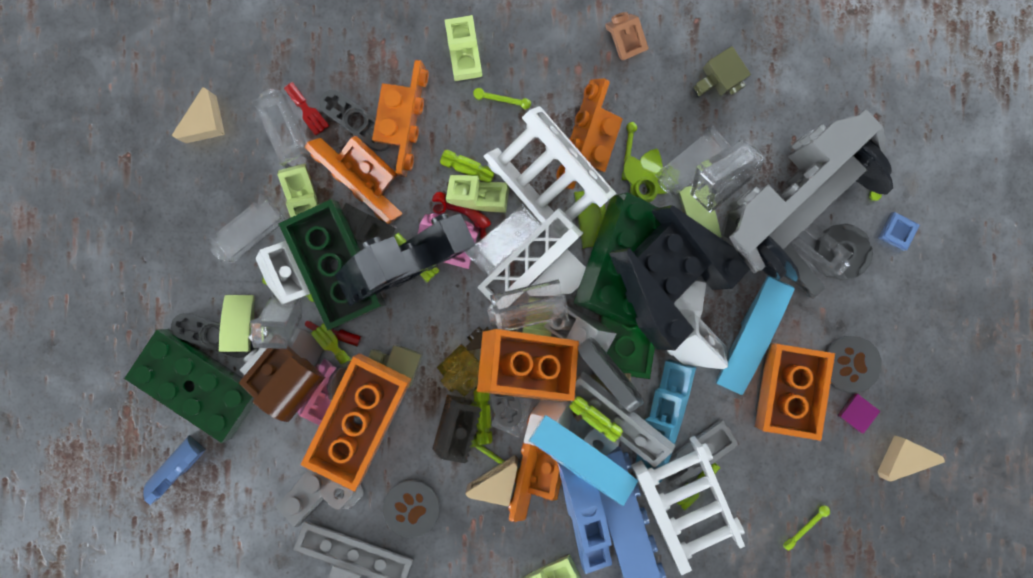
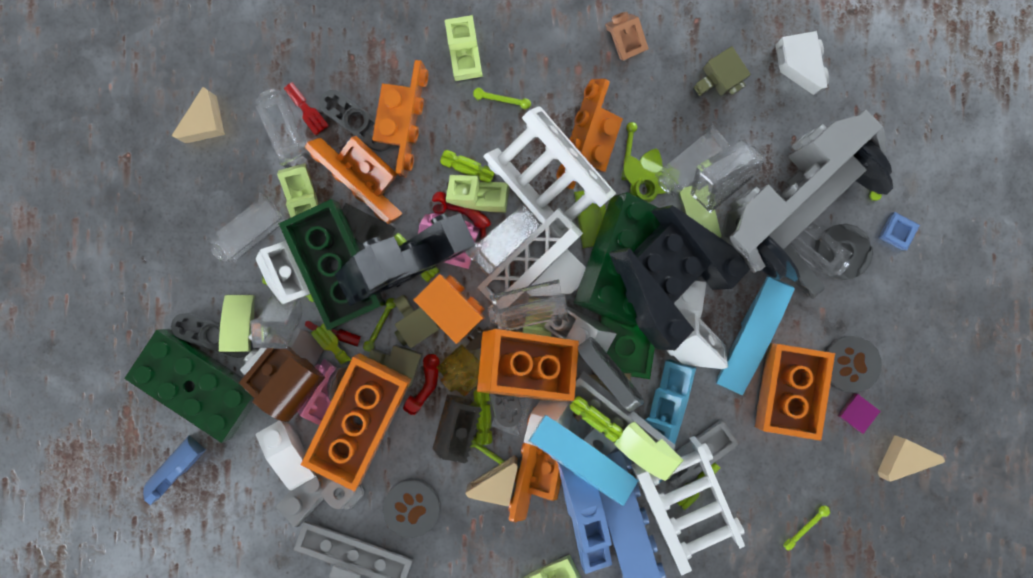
none -> white slope [256,420,316,490]
none -> lime hinge [363,298,396,352]
none -> olive brick [394,295,441,348]
none -> red piece [403,354,440,415]
none -> orange brick [414,274,486,344]
none -> yellowish green slope [614,421,684,481]
none -> white slope [775,31,829,95]

